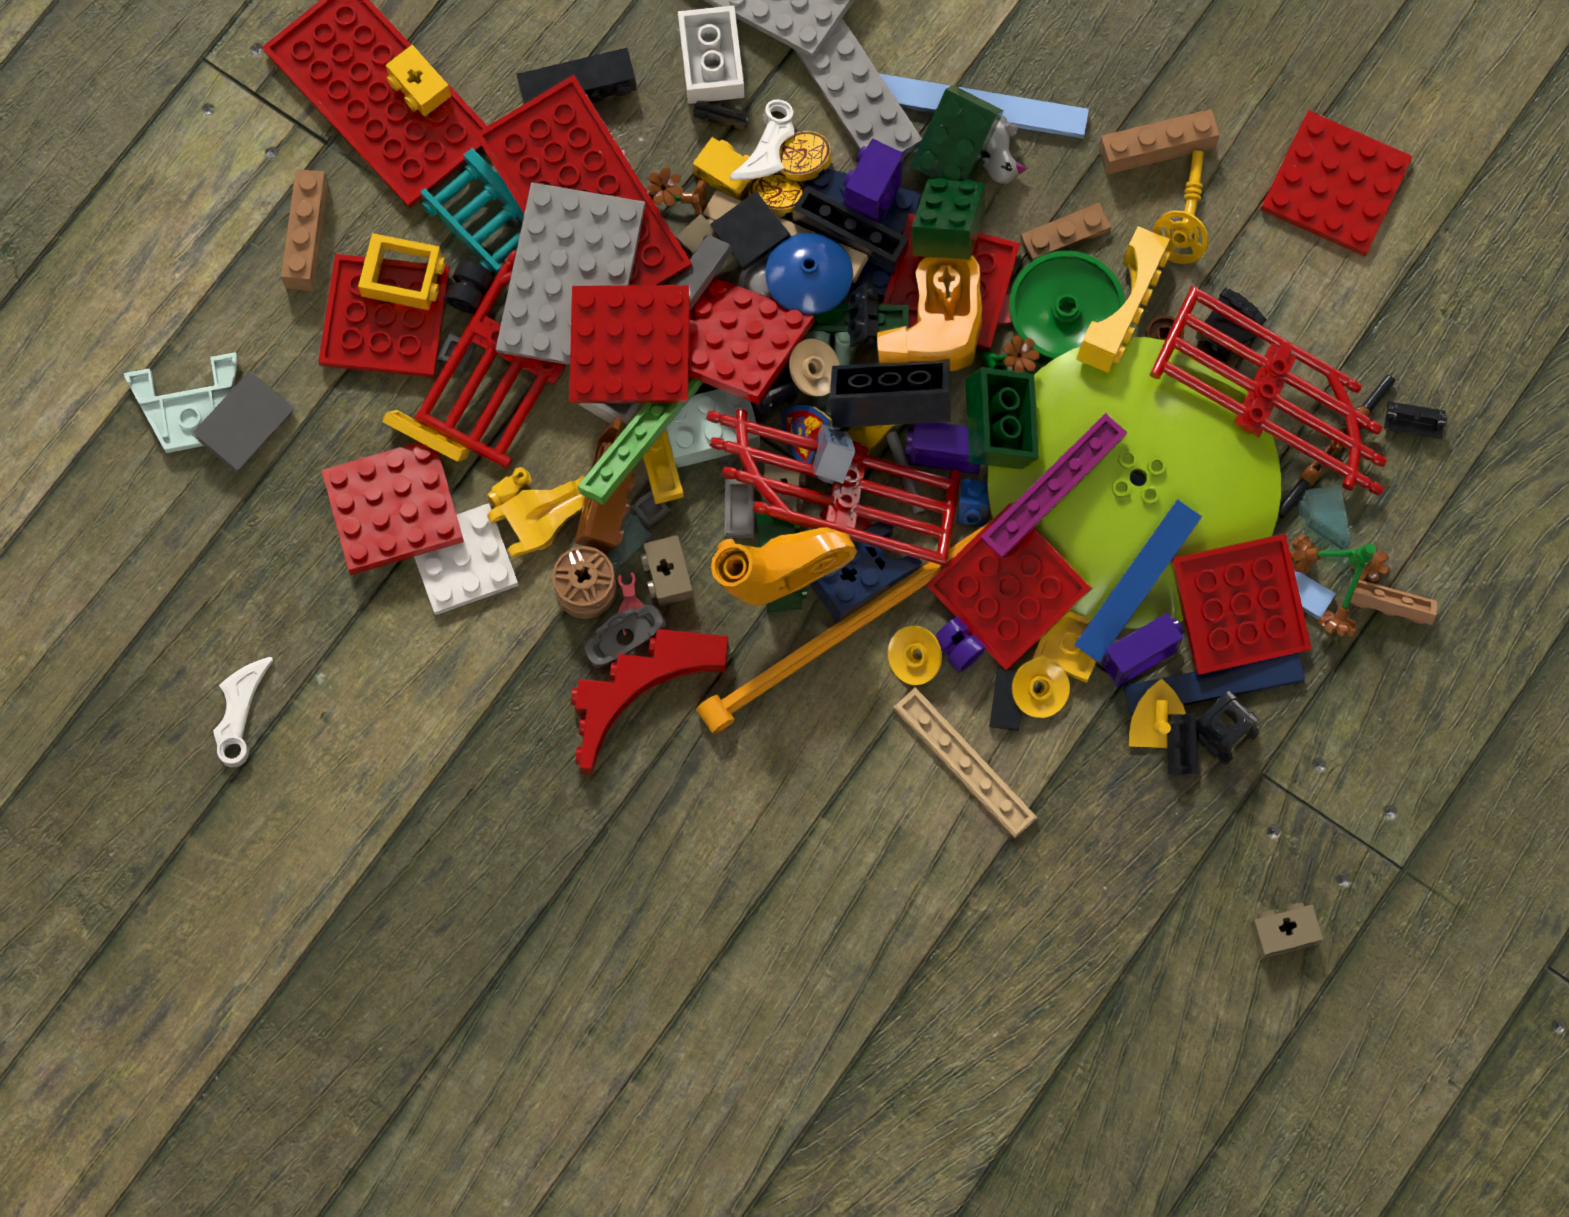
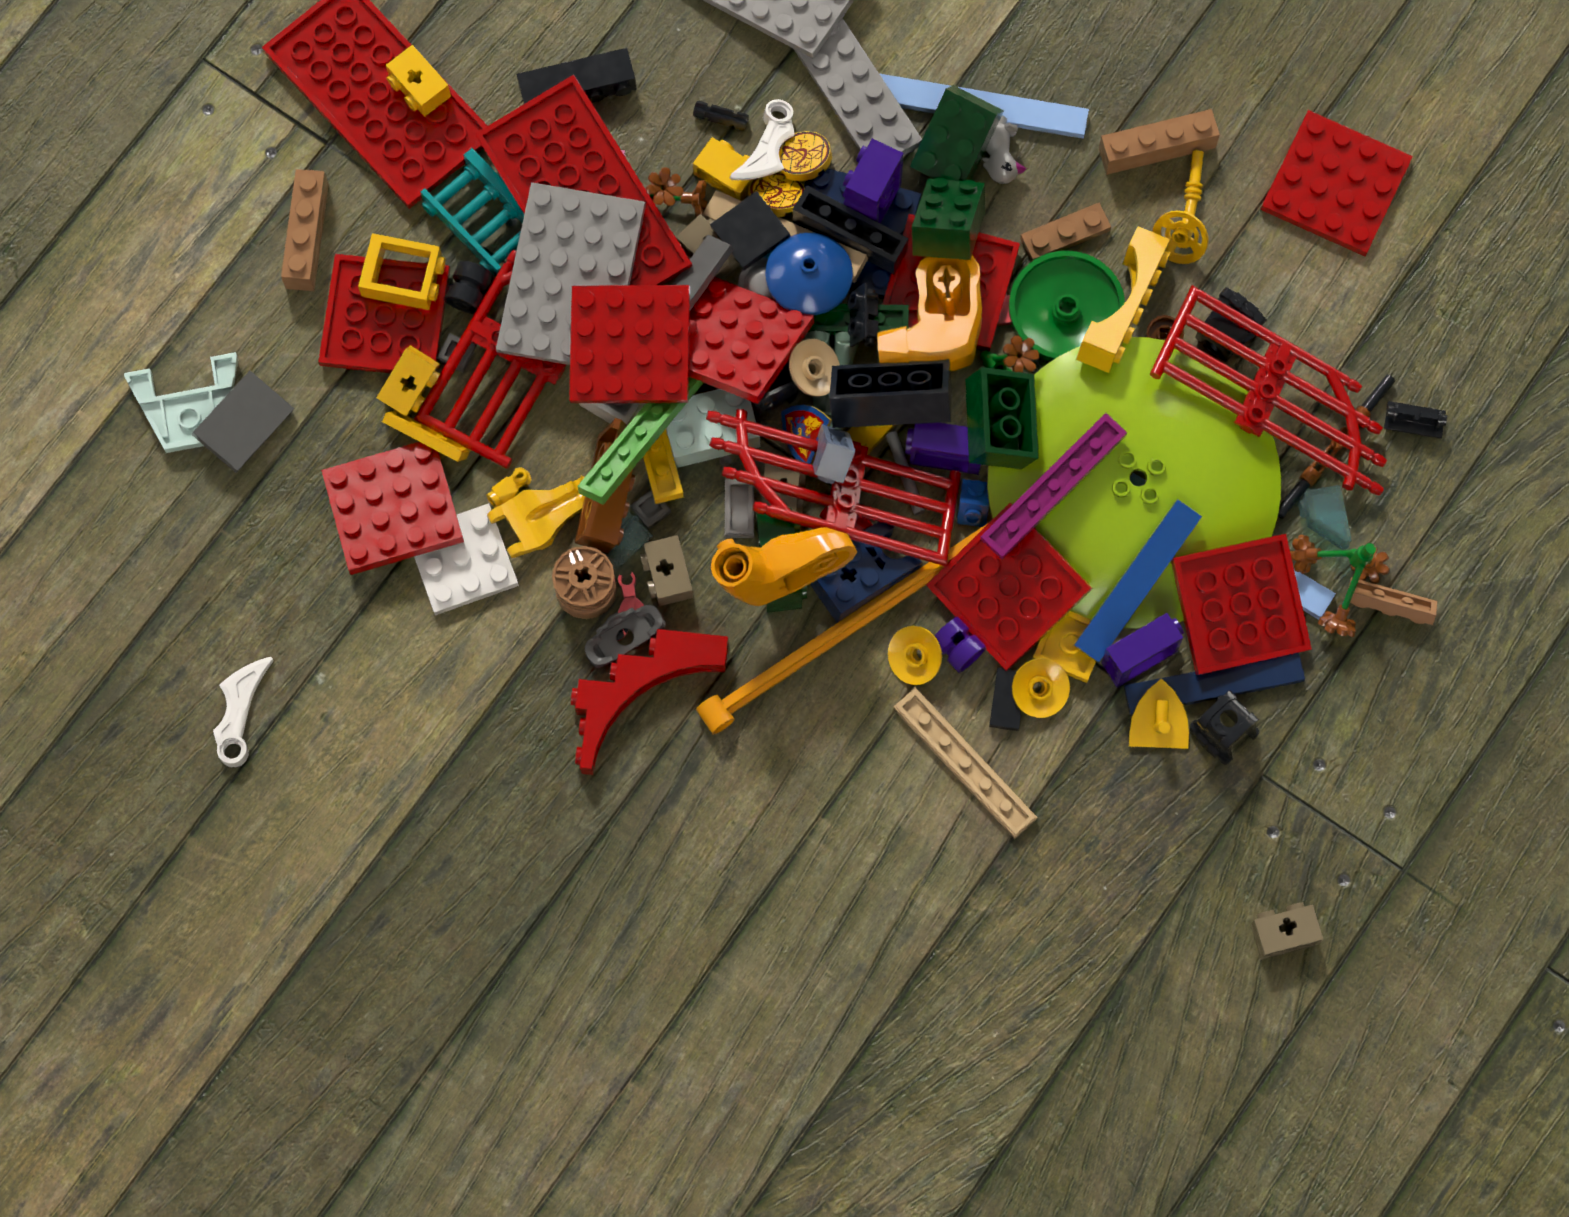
white brick [678,5,744,104] -> none
black hinge [1167,714,1198,775] -> none
none -> yellow brick [376,345,440,416]

